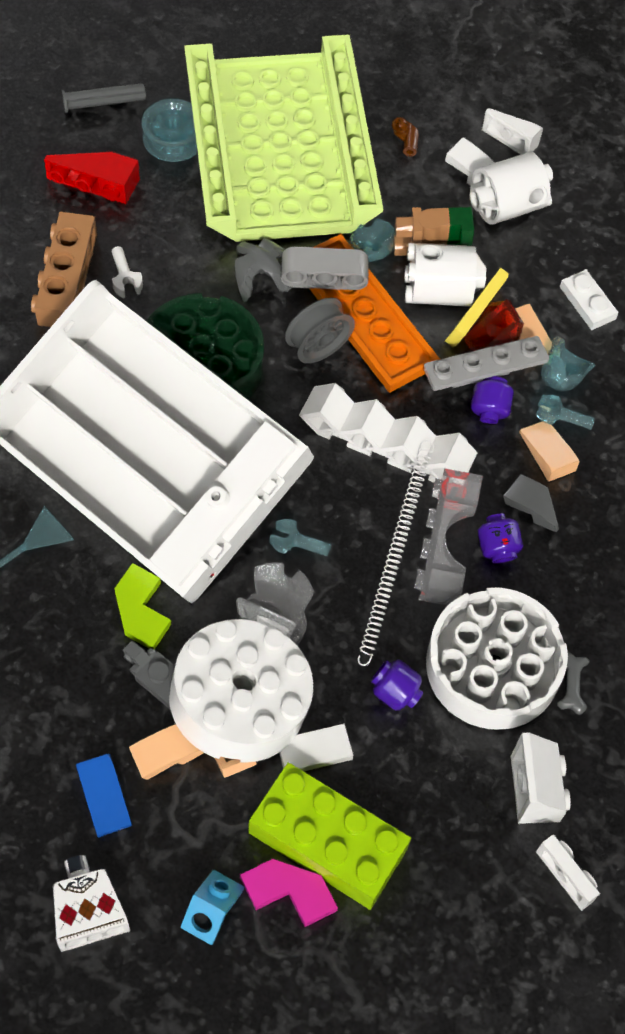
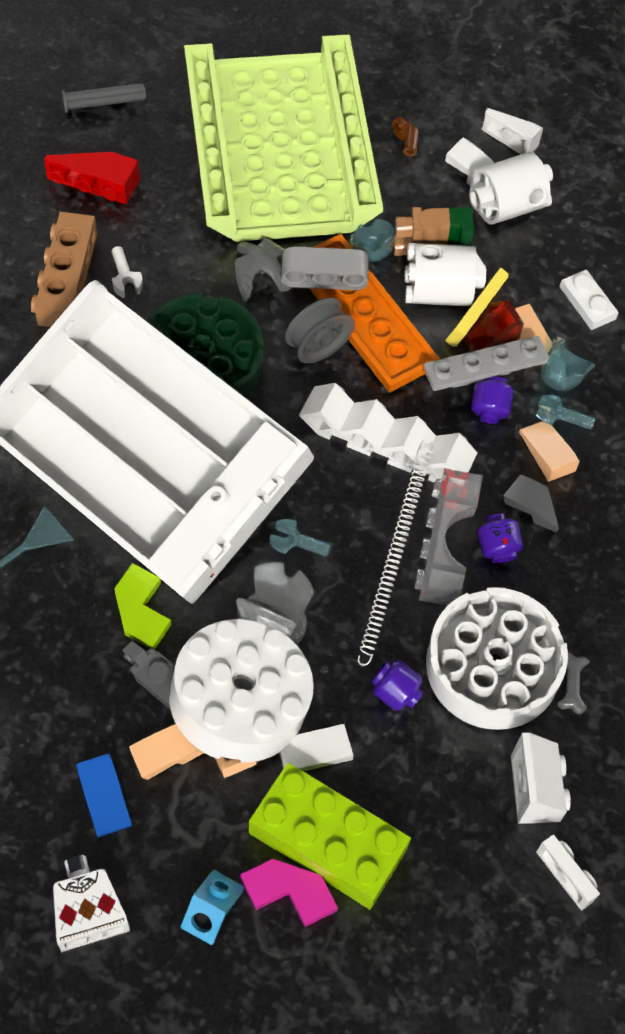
clear light blue wheel [142,99,198,162] -> none

